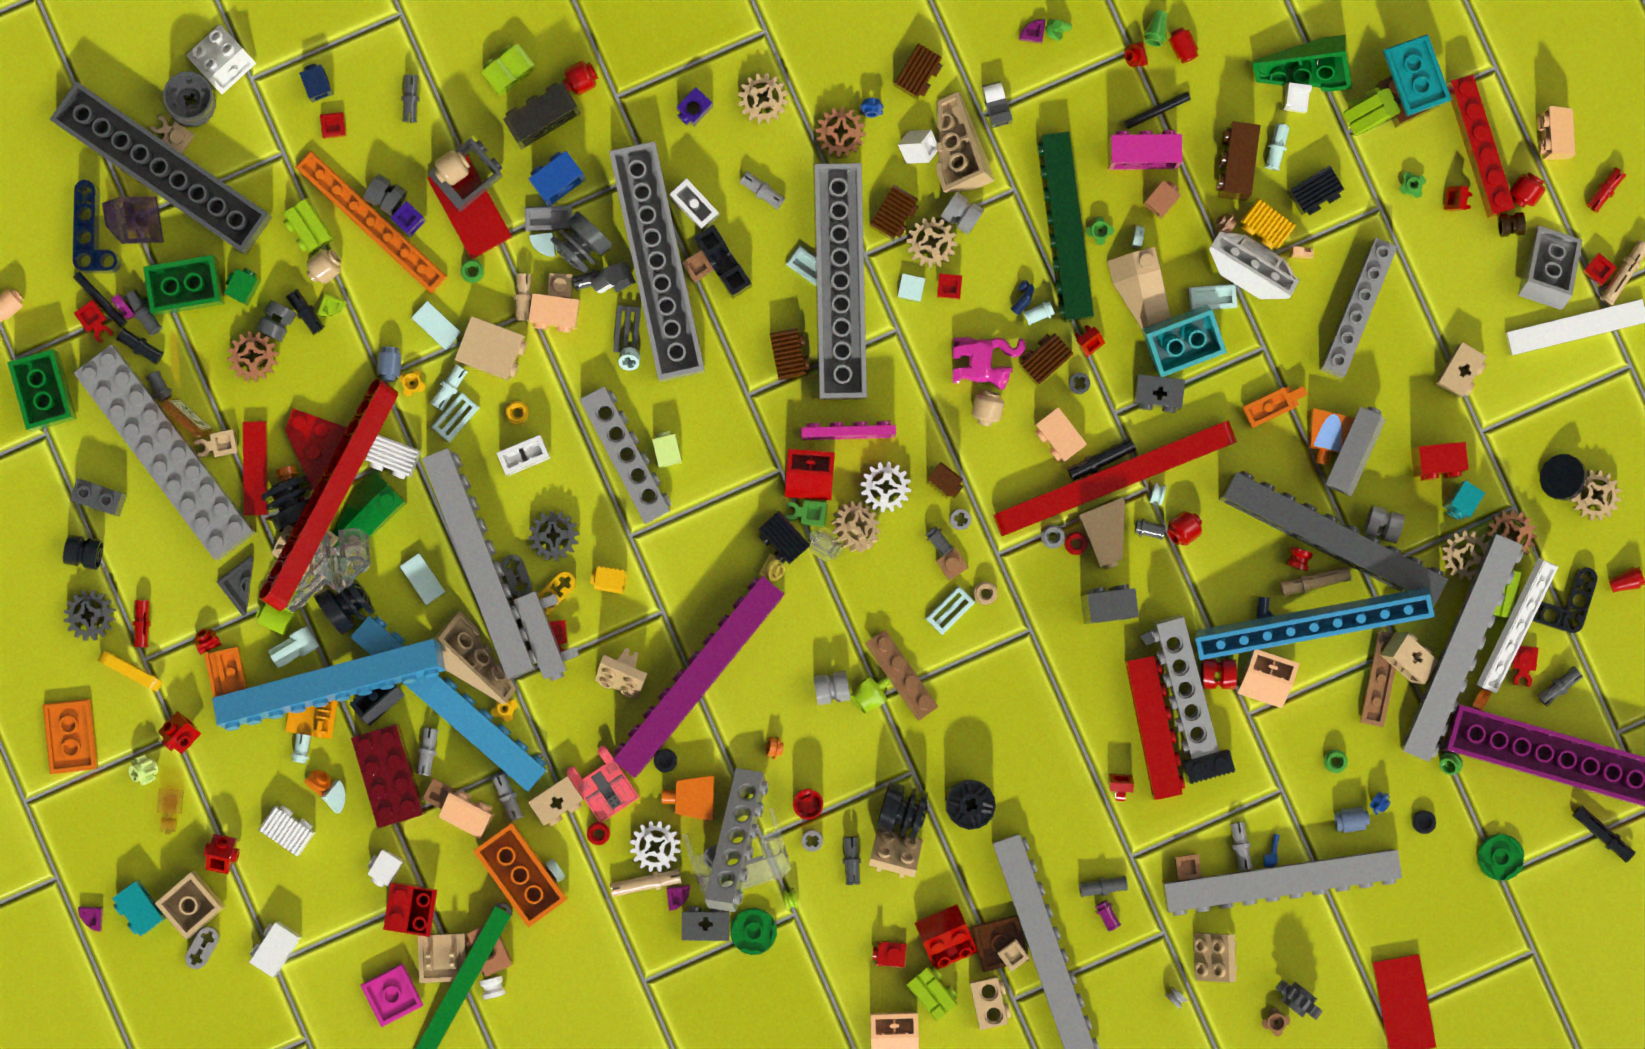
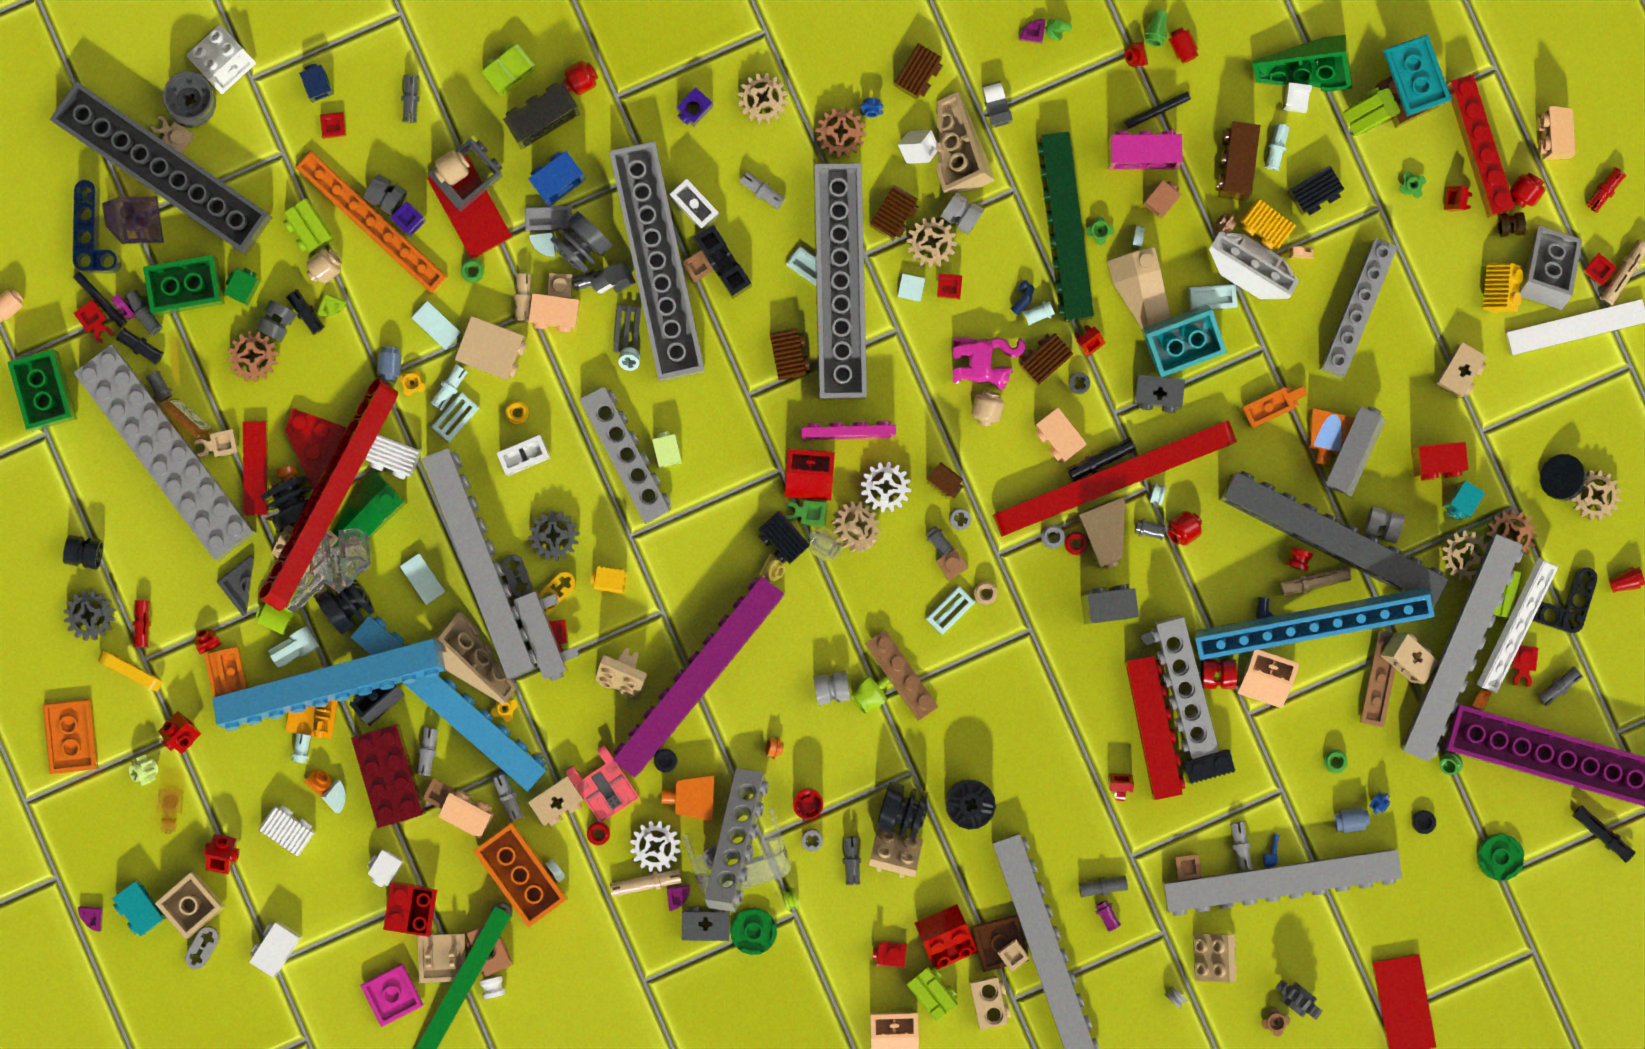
dark grey brick [70,478,127,517] -> none
none -> yellow brick [1483,263,1523,313]

